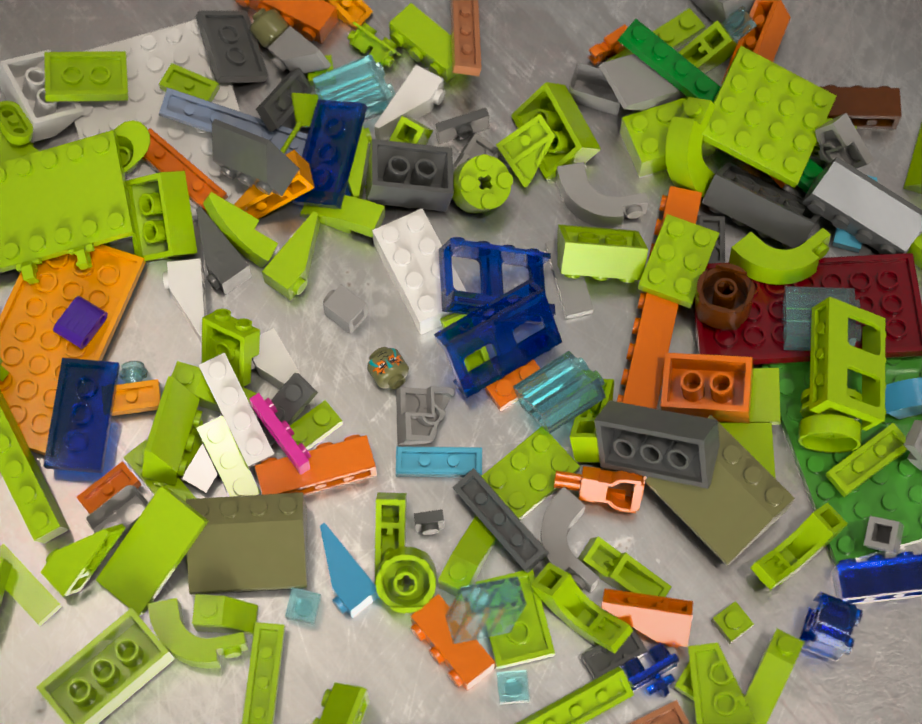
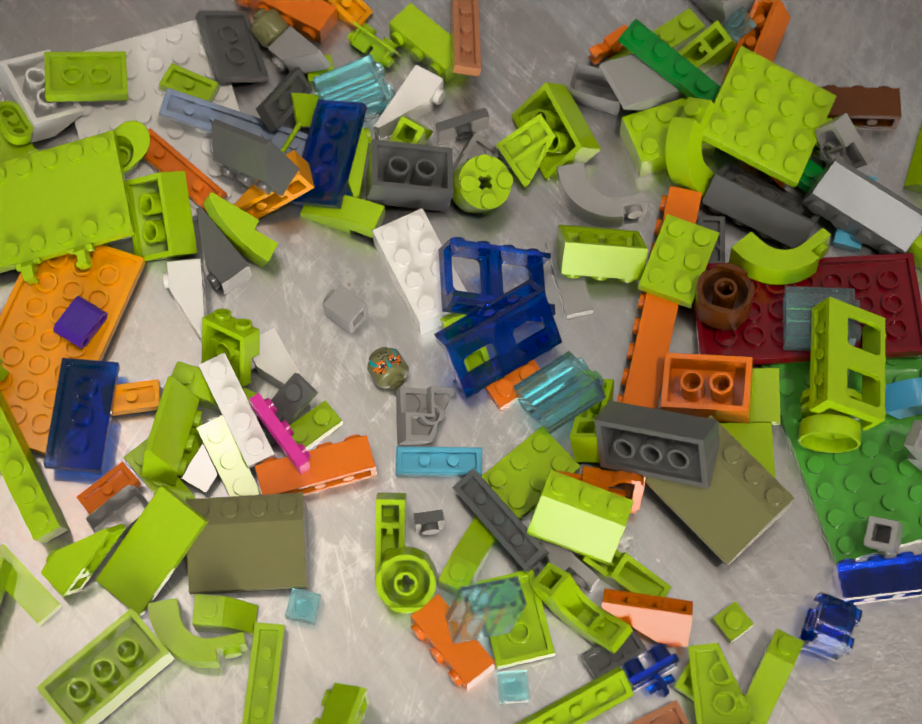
clear light blue plate [119,361,148,383] -> none
lime slope [262,211,320,301] -> none
dark azure slope [320,522,379,618] -> none
lime arch [750,502,848,590] -> none
lime plate [825,423,908,498] -> none
none -> slope [526,469,634,565]

